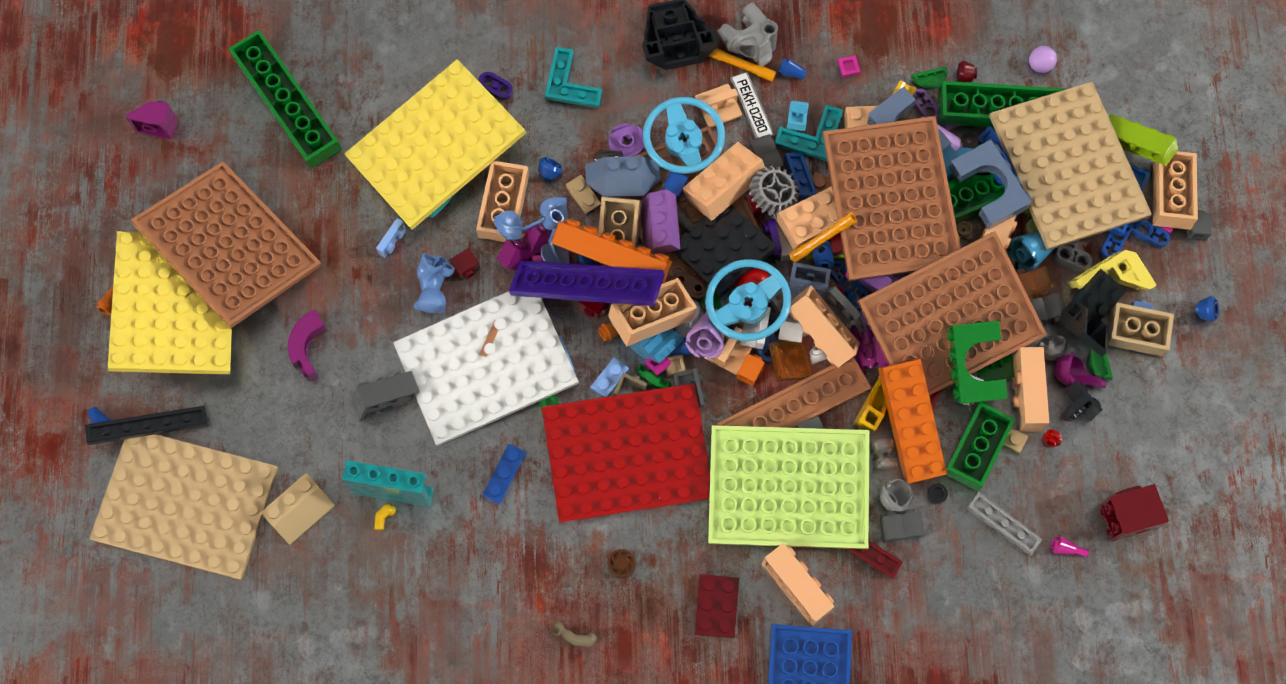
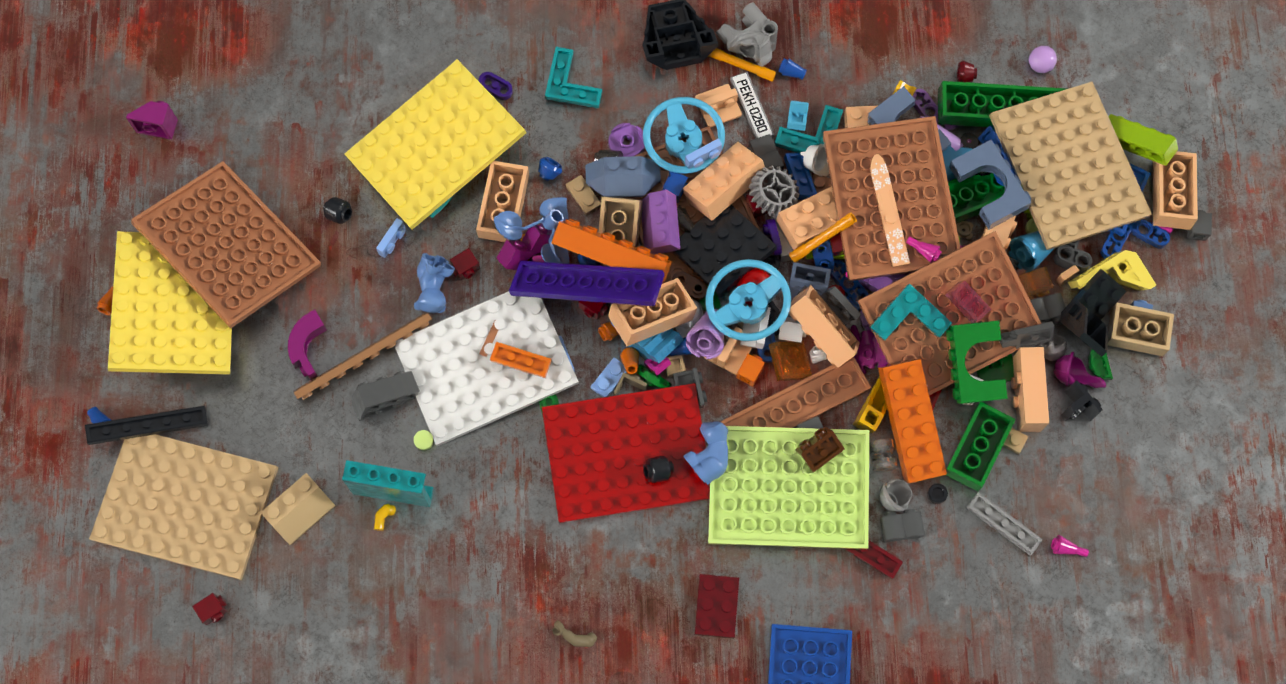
green brick [228,30,342,169] -> none
blue plate [482,443,526,505] -> none
reddish brown wheel [608,549,636,578] -> none
light nougat brick [762,543,835,626] -> none
dark pink plate [837,55,860,78] -> none
green plate [911,66,947,90] -> none
red plate [1042,429,1062,447] -> none
dark red brick [1100,484,1169,542] -> none
blue cone [1196,296,1219,322] -> none
none -> dark red brick [192,593,228,625]
none -> medium nougat plate [293,312,432,400]
none -> black head [323,197,352,224]
none -> yellowish green tile [414,430,434,451]
none -> orange plate [490,342,552,379]
none -> orange cone [620,347,639,374]
none -> black head [643,456,674,483]
none -> medium blue animal [683,421,728,485]
none -> light blue plate [685,139,722,169]
none -> reddish brown bracket [795,427,845,473]
none -> white piece [800,144,829,177]
none -> teal plate [869,284,952,340]
none -> light nougat piece [870,154,910,267]
none -> dark pink cone [906,237,942,263]
none -> clear pink brick [945,281,991,323]
none -> dark grey hinge [999,321,1054,349]
none -> light nougat tile [1056,265,1079,286]

